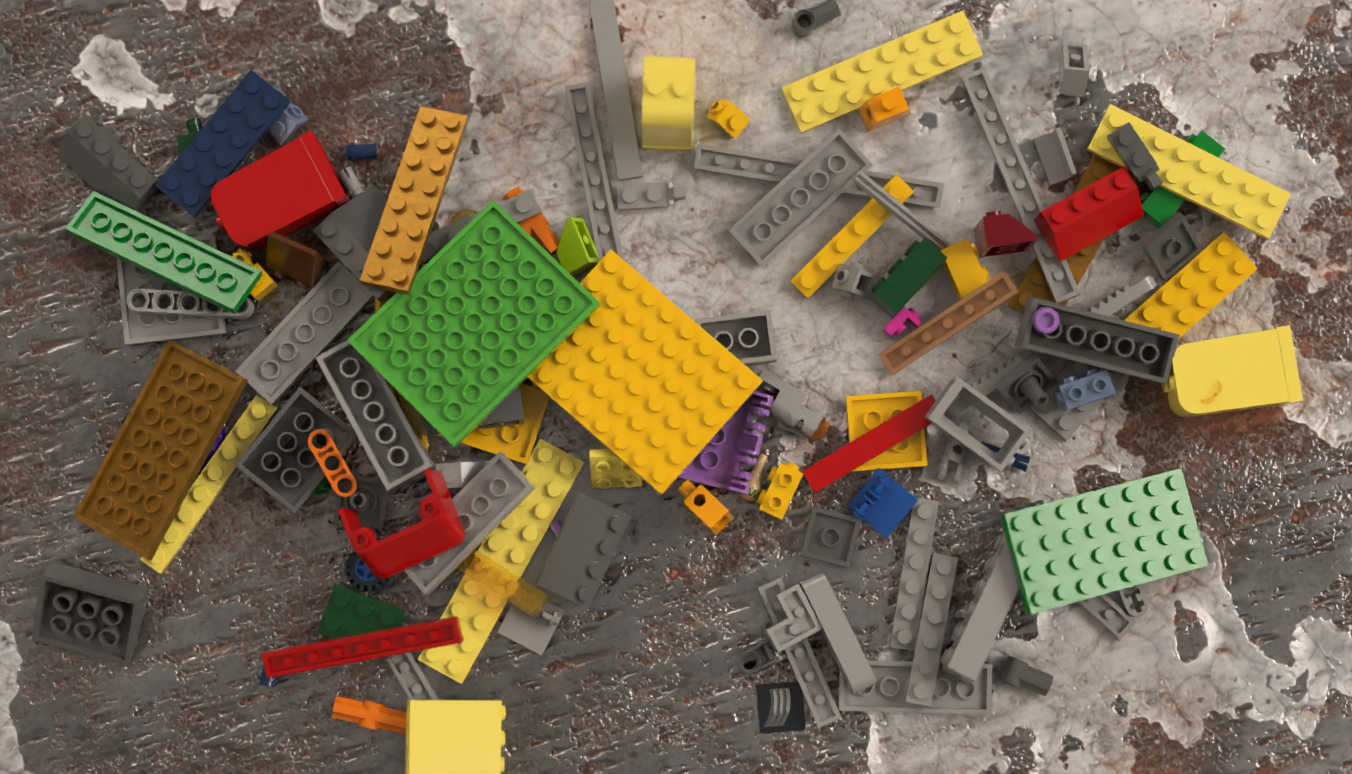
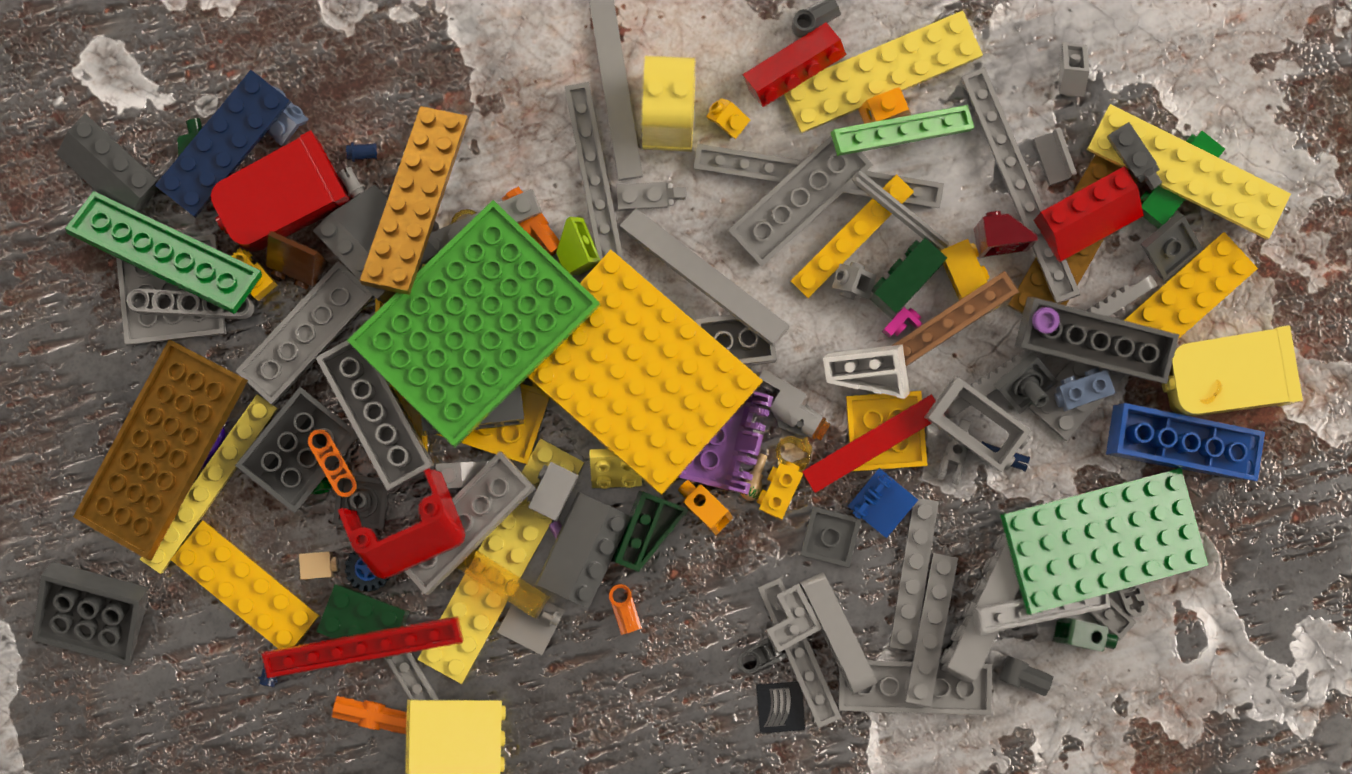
none -> yellow plate [170,520,320,649]
none -> tan brick [299,552,338,580]
none -> light grey brick [527,462,579,521]
none -> orange piece [608,583,642,635]
none -> dark green wedge [611,491,689,572]
none -> light grey tile [619,208,789,346]
none -> red brick [742,22,846,107]
none -> clear yellow piece [775,436,812,473]
none -> white wedge [823,344,910,399]
none -> plate [830,105,975,156]
none -> light grey tile [973,593,1110,635]
none -> torso [1052,618,1118,652]
none -> blue slope [1106,403,1265,481]

